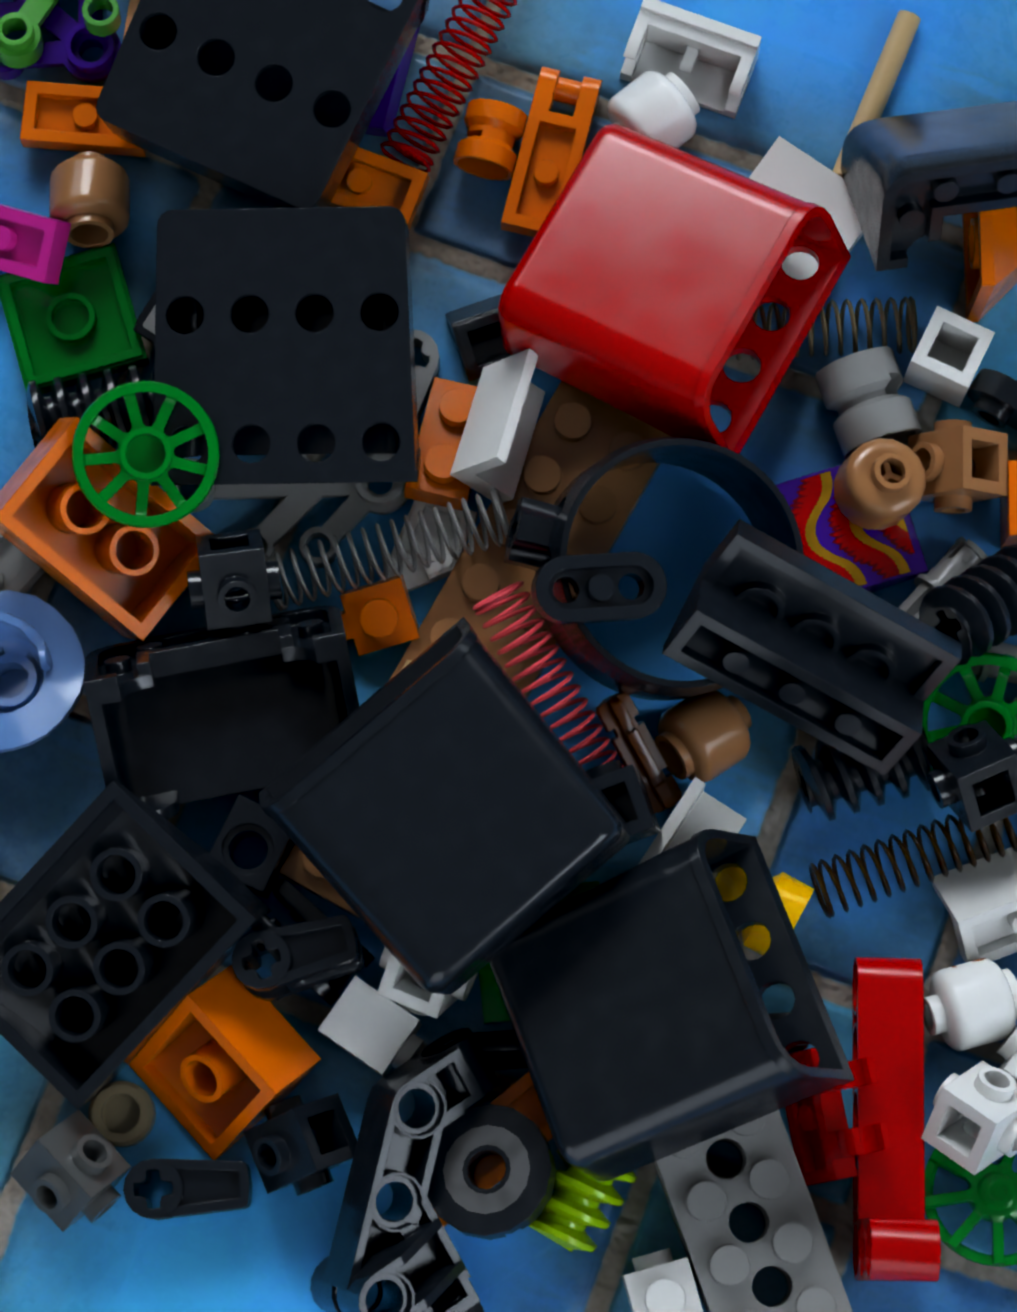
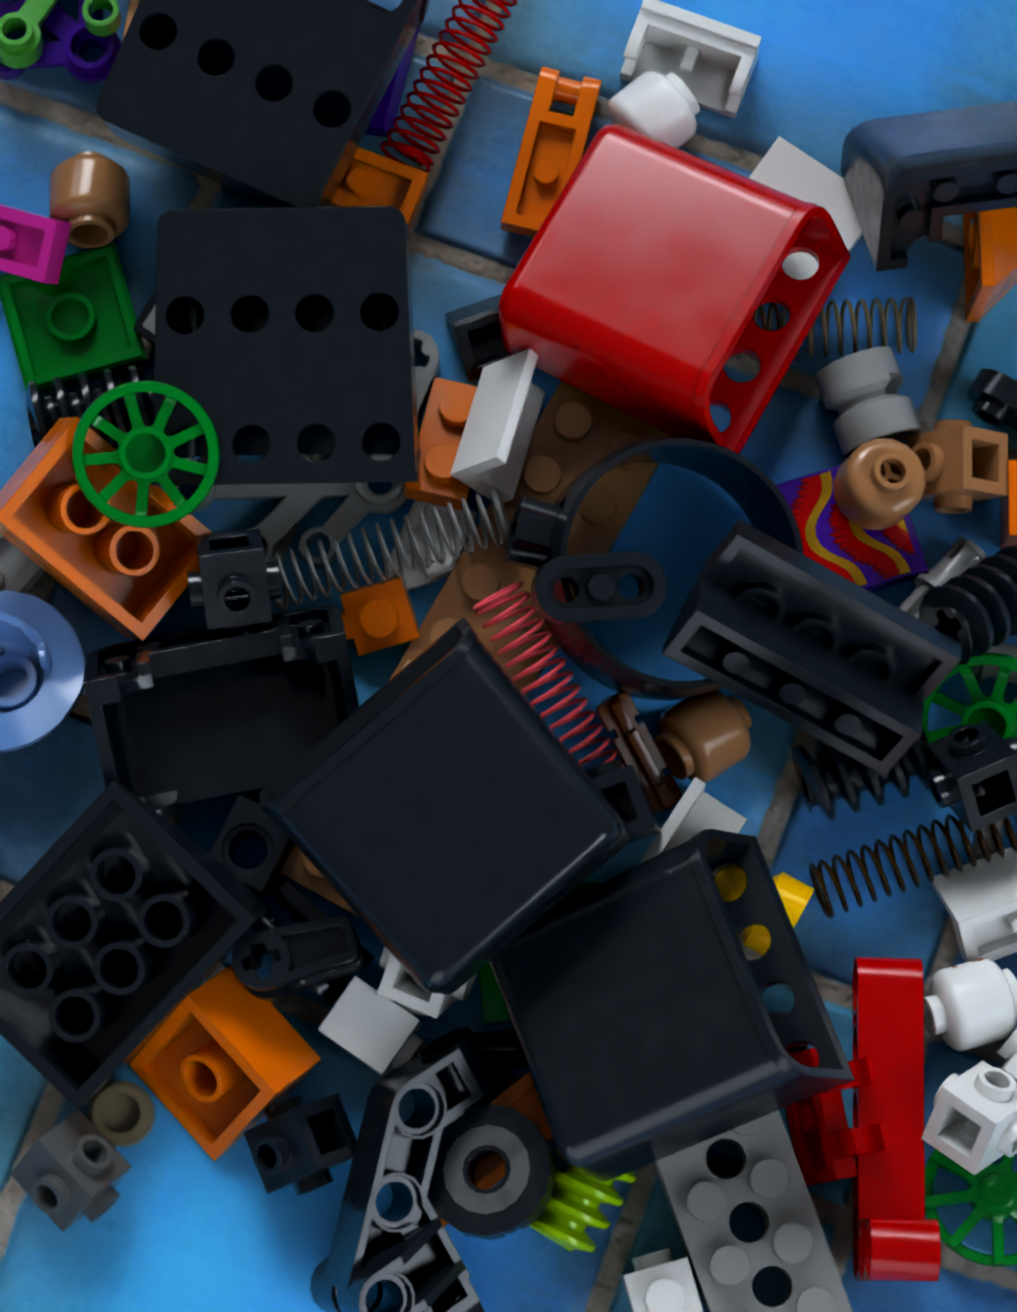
orange plate [20,80,146,157] -> none
black piece [123,1158,253,1220] -> none
orange wheel [453,98,528,181] -> none
tan bar [832,10,921,178] -> none
white brick [903,306,995,407] -> none

